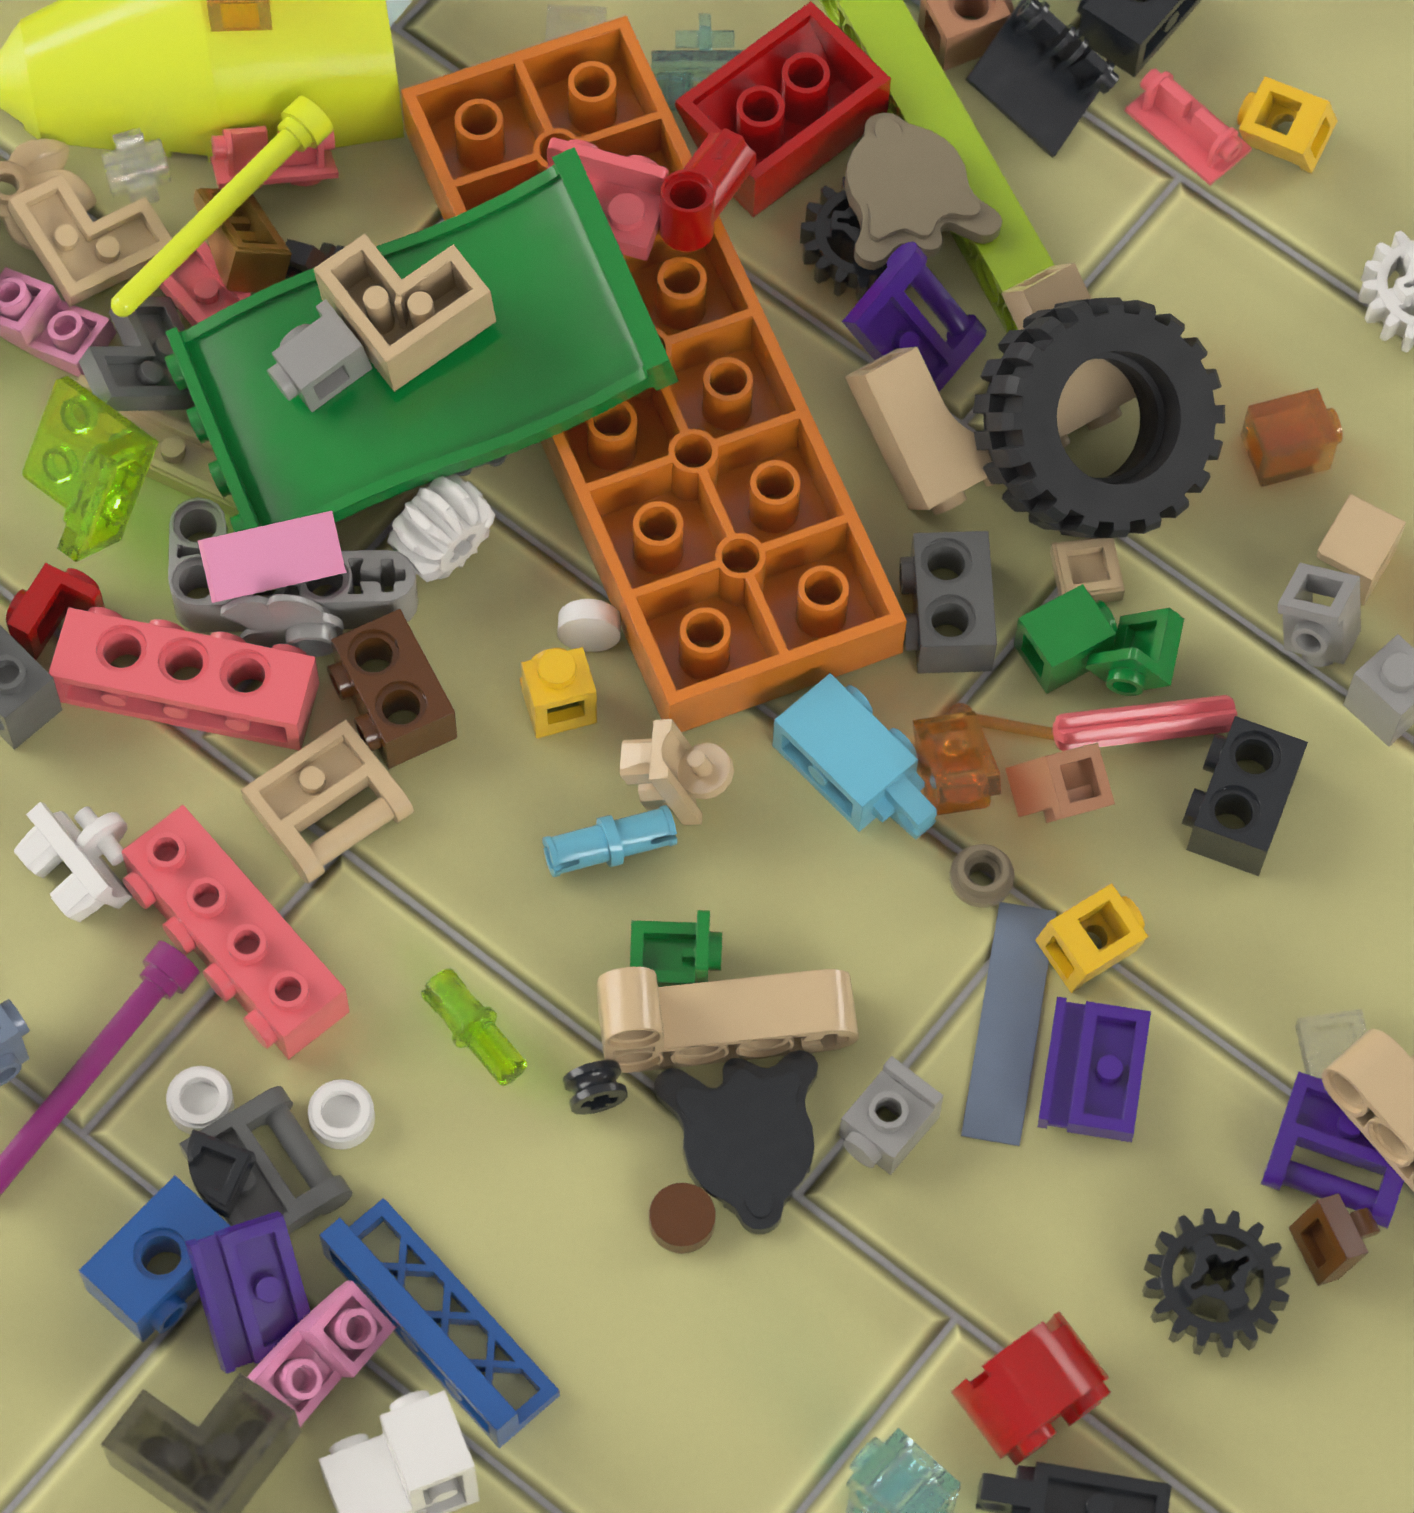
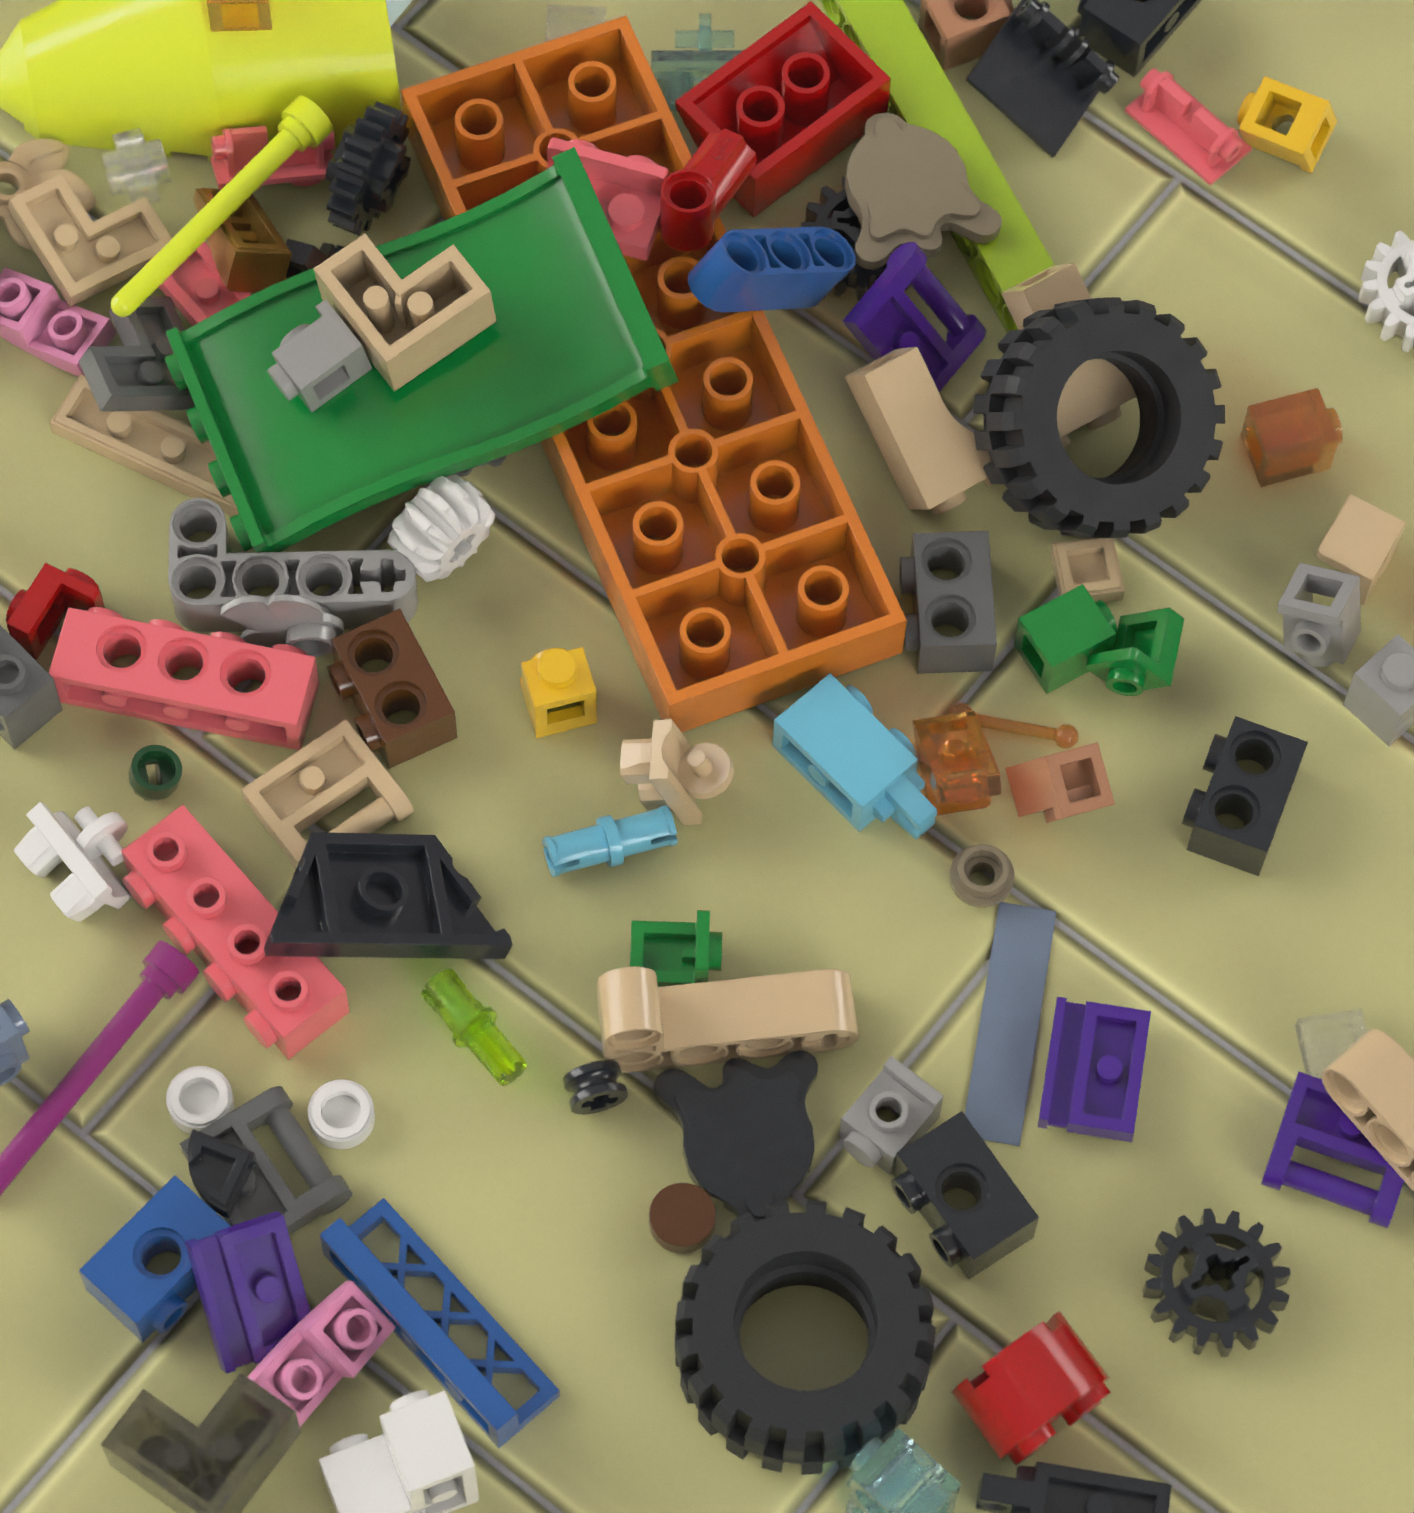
clear neon green bracket [22,375,159,562] -> none
bright pink slope [198,511,346,603] -> none
white tile [557,599,621,652] -> none
yellow brick [1035,883,1149,993] -> none
coral axle [1052,695,1237,751] -> none
reddish brown tile [1288,1193,1380,1286] -> none
none -> dark green hinge [129,745,182,801]
none -> black wing [264,832,513,959]
none -> black gear [325,101,411,236]
none -> black tyre [675,1200,936,1475]
none -> blue beam [688,227,855,312]
none -> black brick [891,1111,1039,1280]

